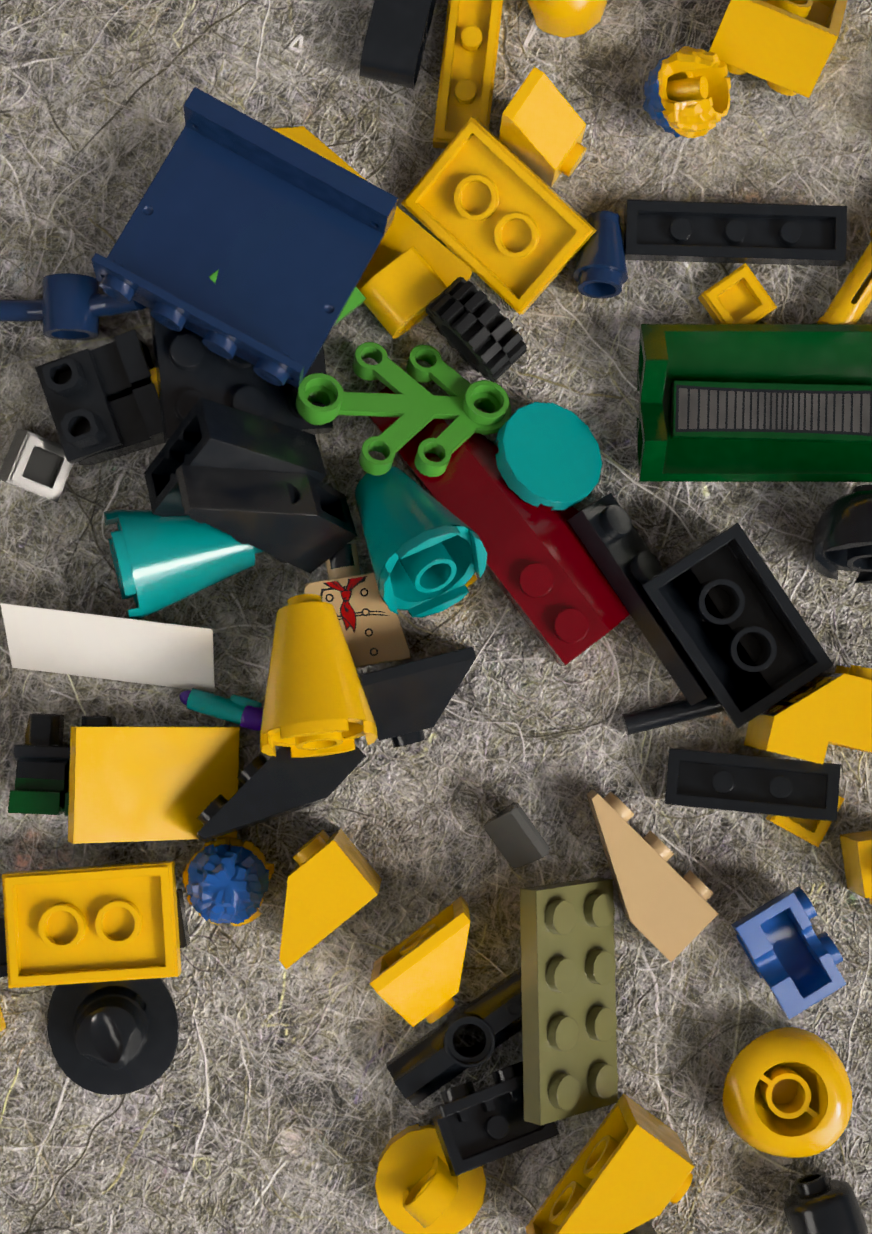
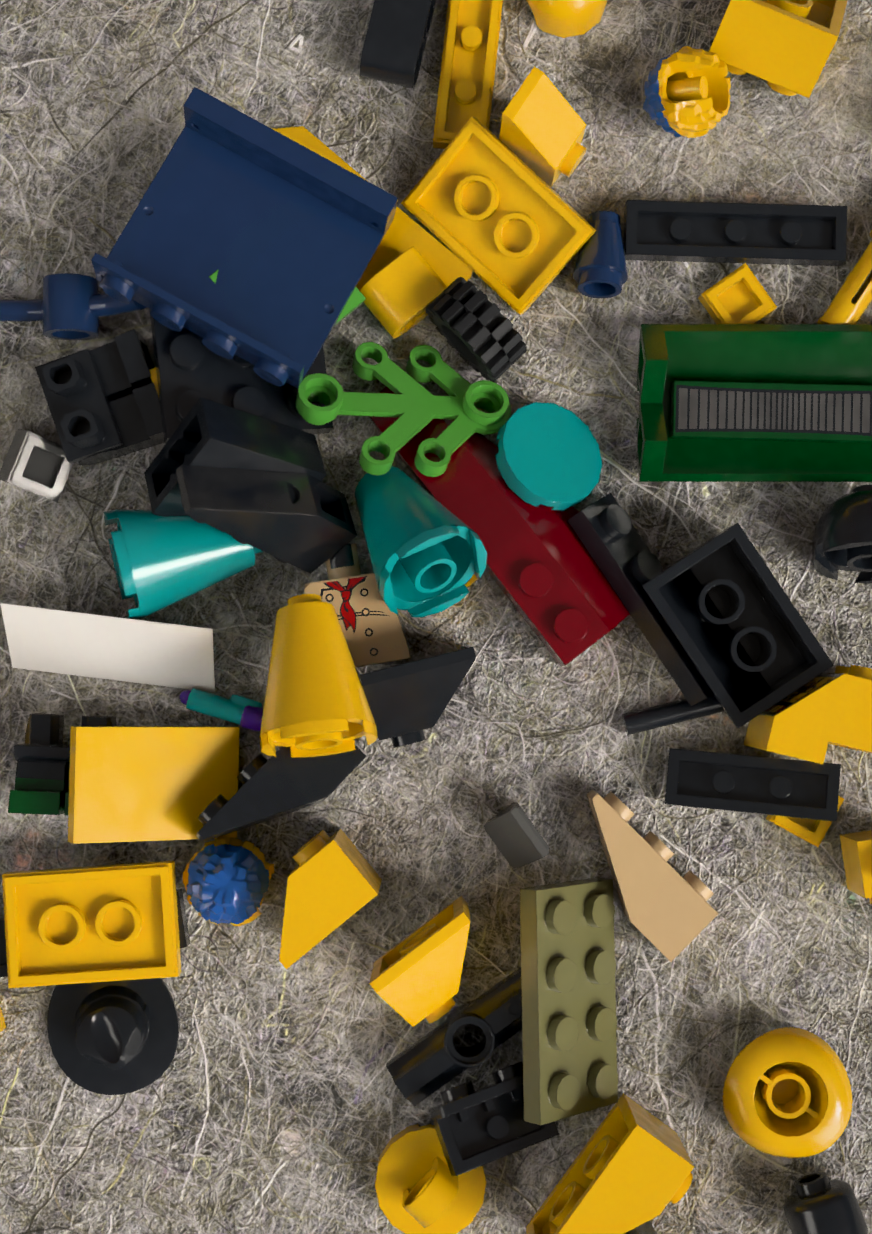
blue cylinder [731,886,847,1020] -> none

